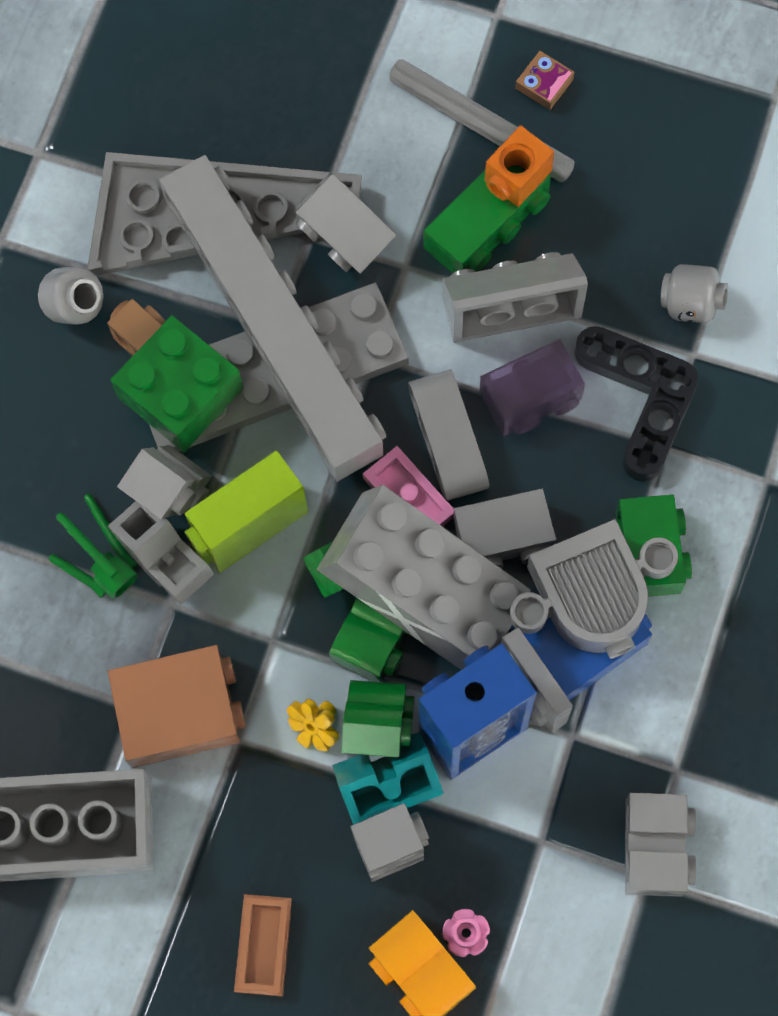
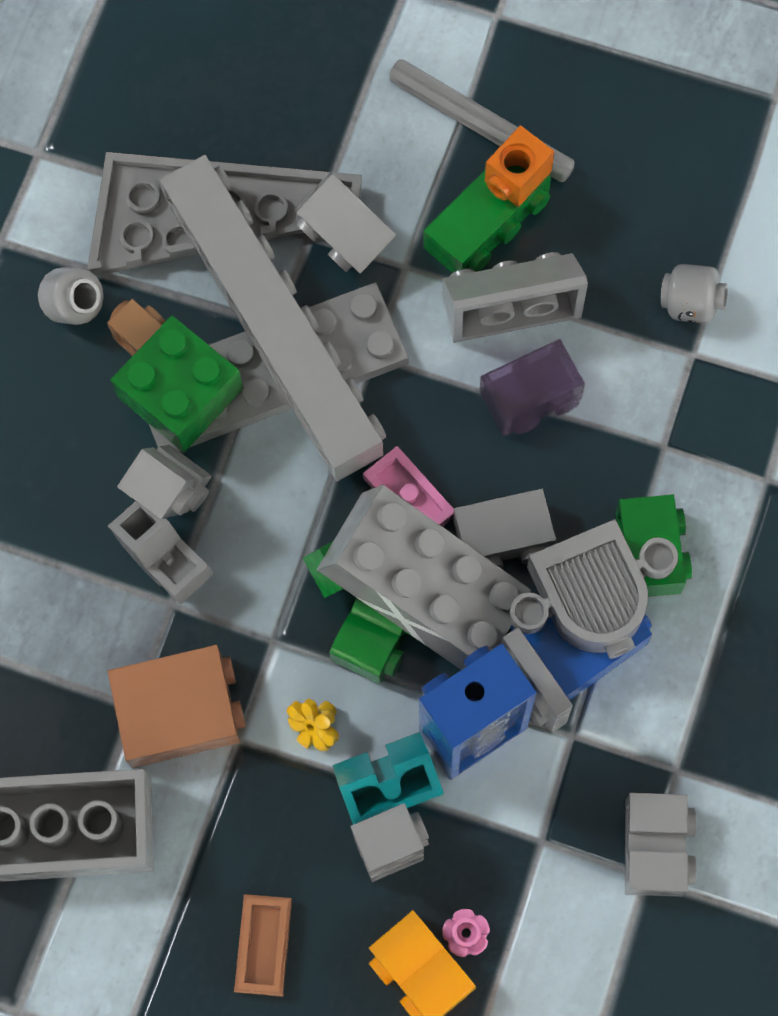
green plant [49,494,139,600] -> none
lime brick [184,450,308,573] -> none
green brick [341,680,415,758] -> none
light grey beam [408,369,489,501] -> none
tile [515,51,575,110] -> none
black beam [574,326,698,482] -> none

